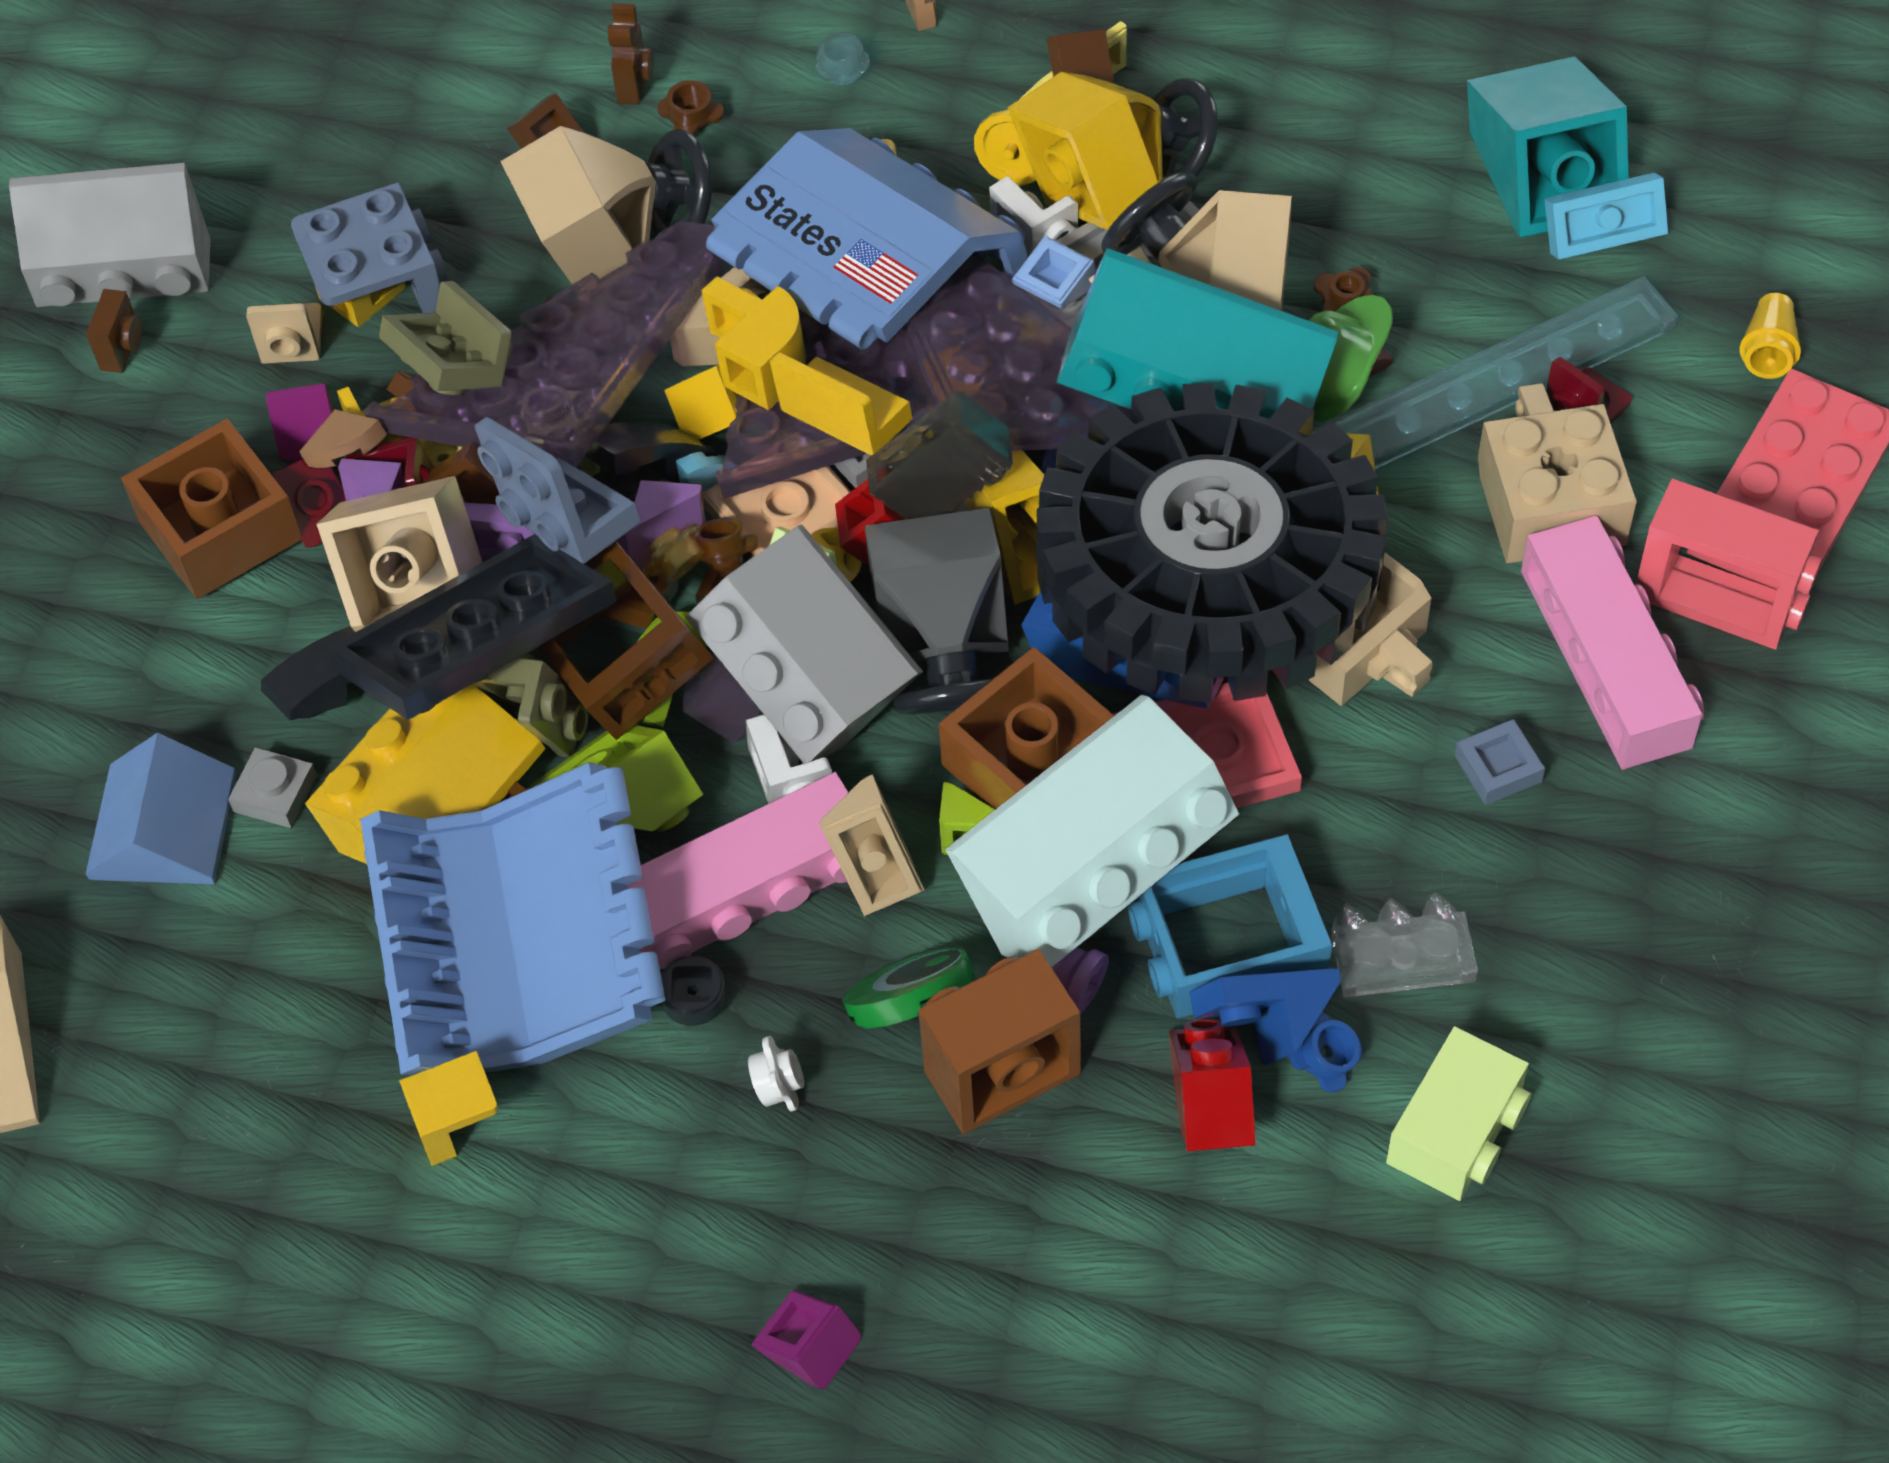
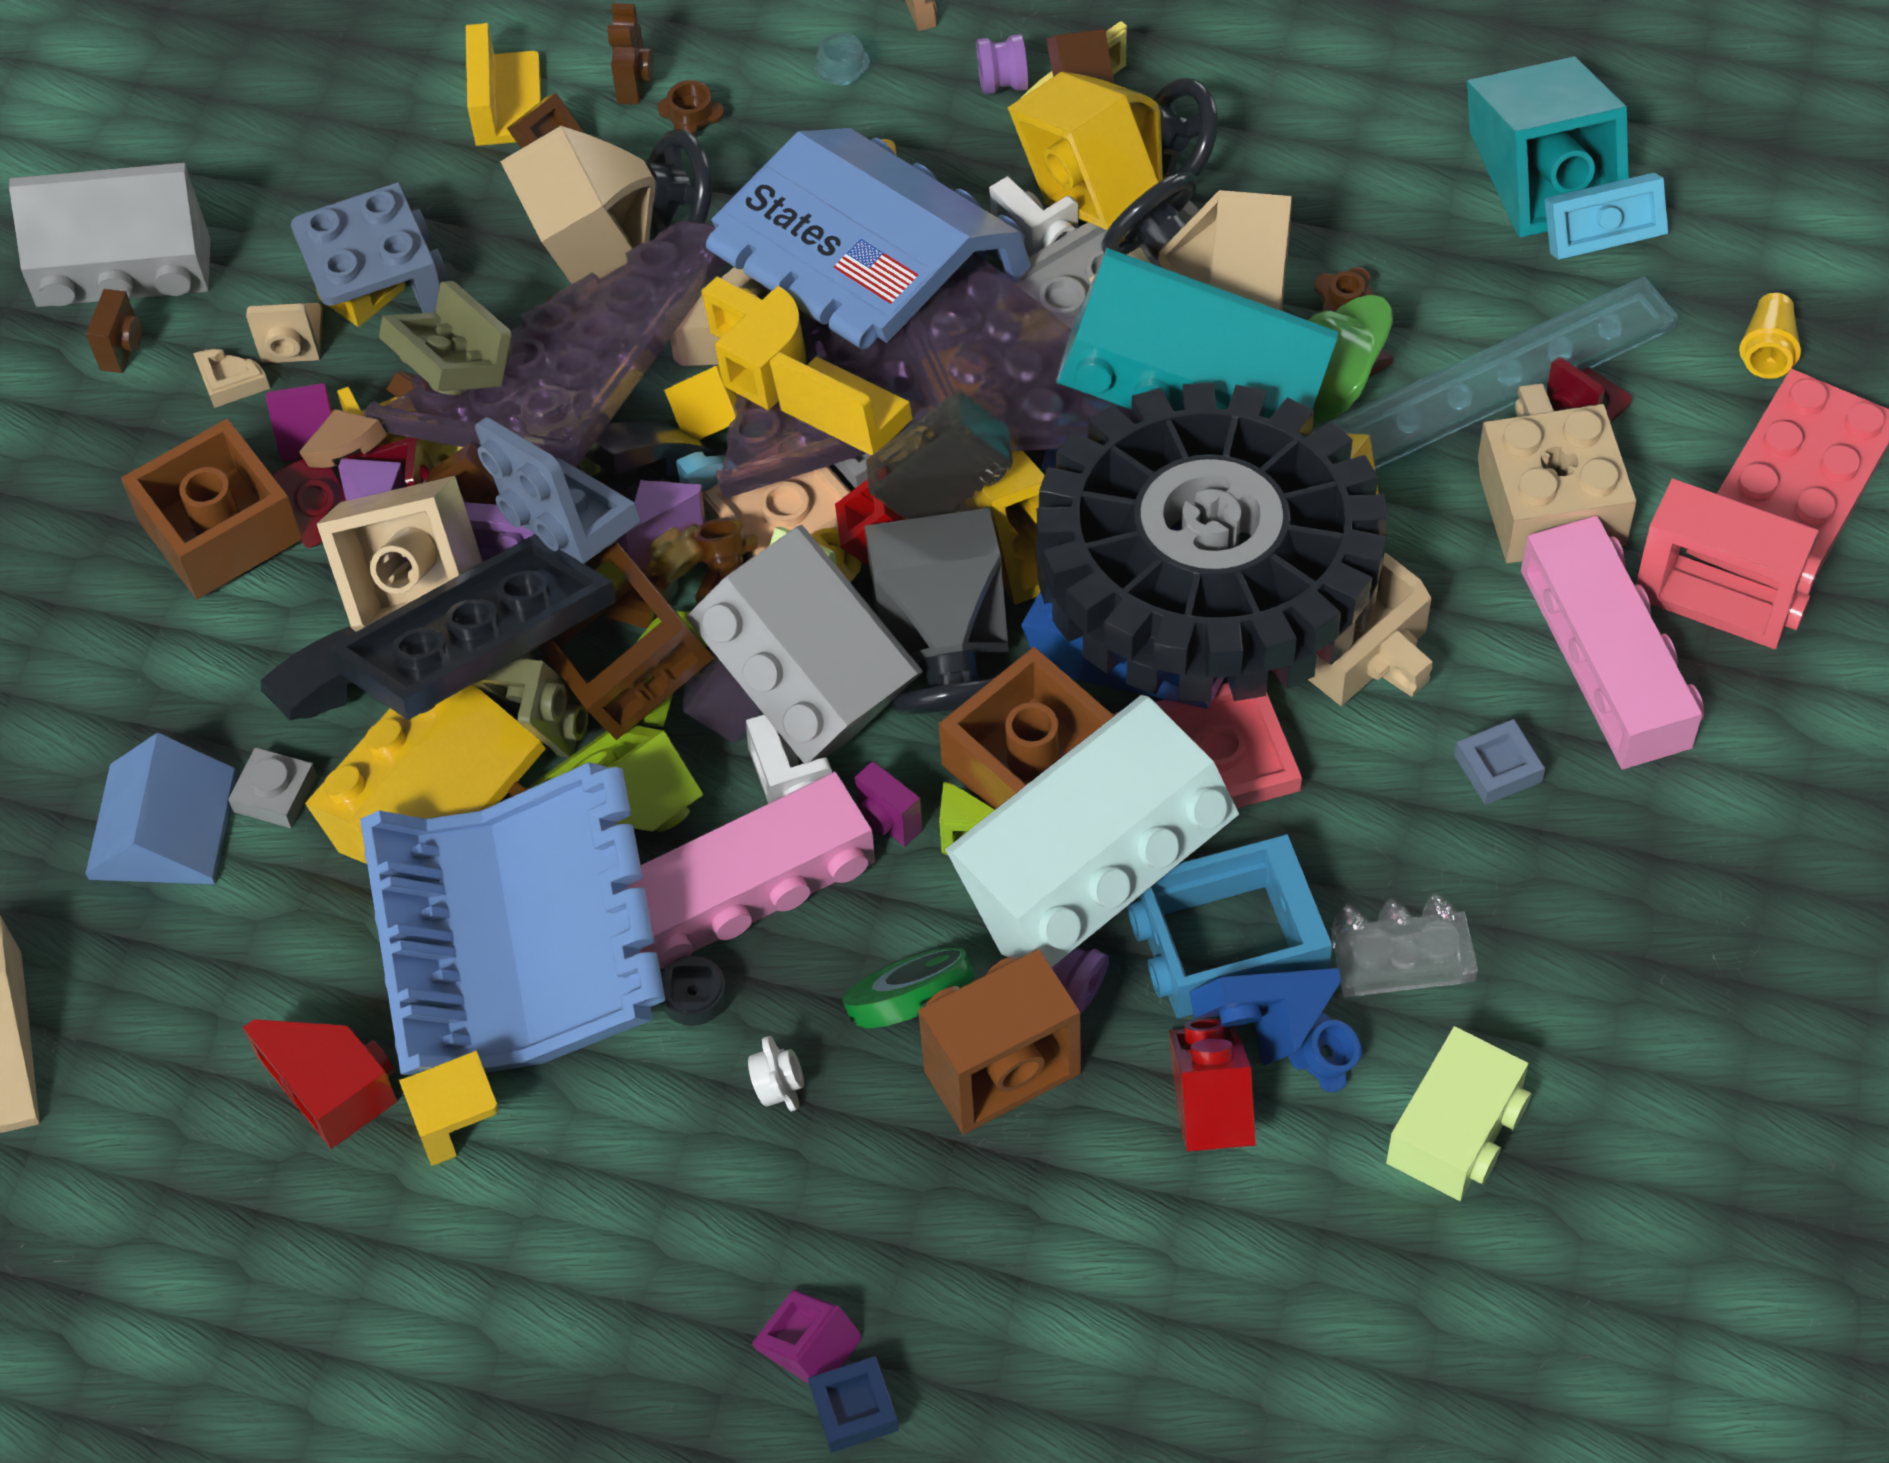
tan slope [819,774,924,916] -> none
yellow piece [974,110,1036,186] -> none
light blue slope [1012,236,1096,309] -> none
none -> tan tile [193,349,270,408]
none -> red slope [243,1019,397,1149]
none -> yellow panel [466,23,541,146]
none -> dark blue plate [808,1356,899,1453]
none -> magenta plate [855,761,923,847]
none -> medium lavender wheel [976,34,1028,95]

